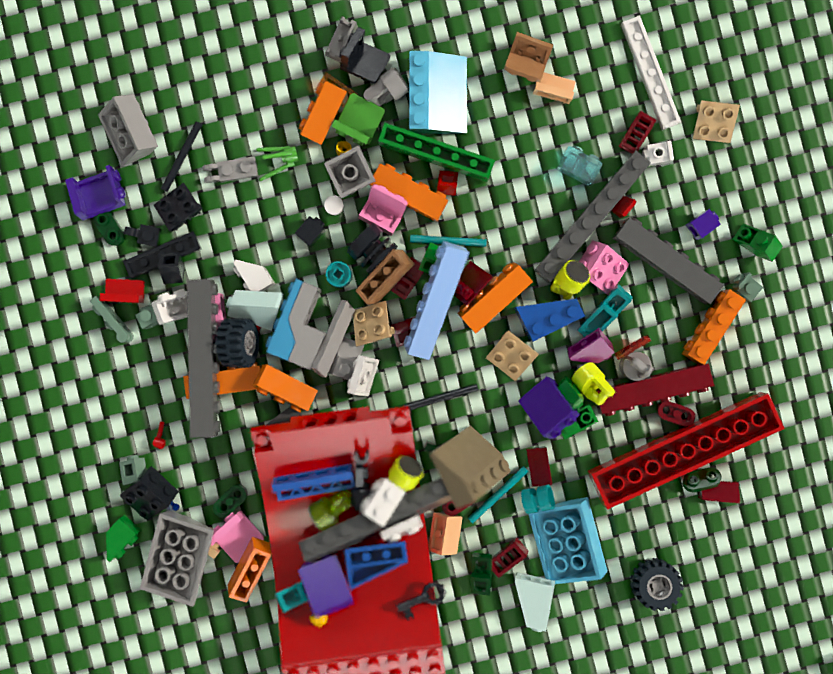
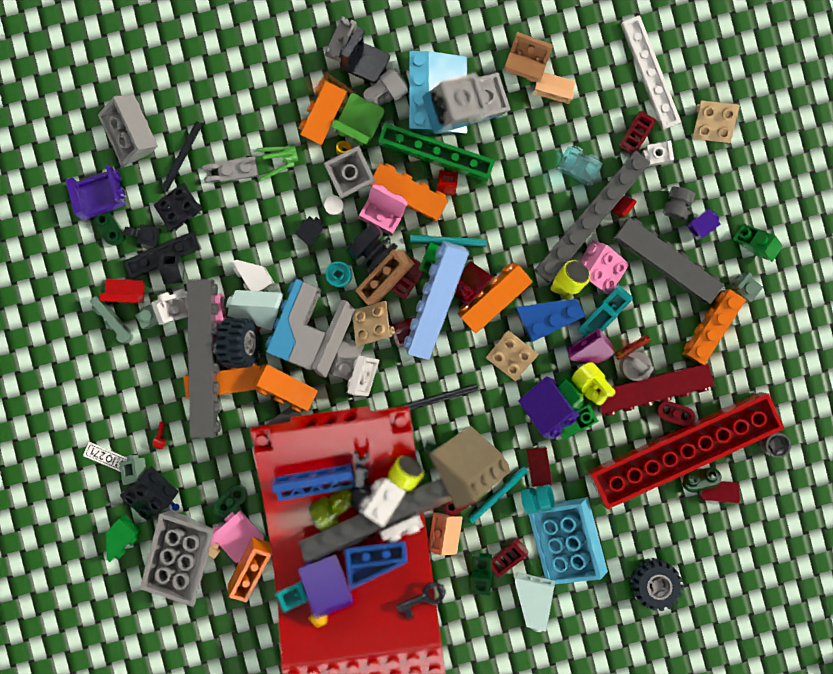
none -> white sticker [83,442,127,472]
none -> light grey piece [422,73,511,134]
none -> dark grey wheel [662,186,696,221]
none -> dark grey wheel [756,432,791,458]

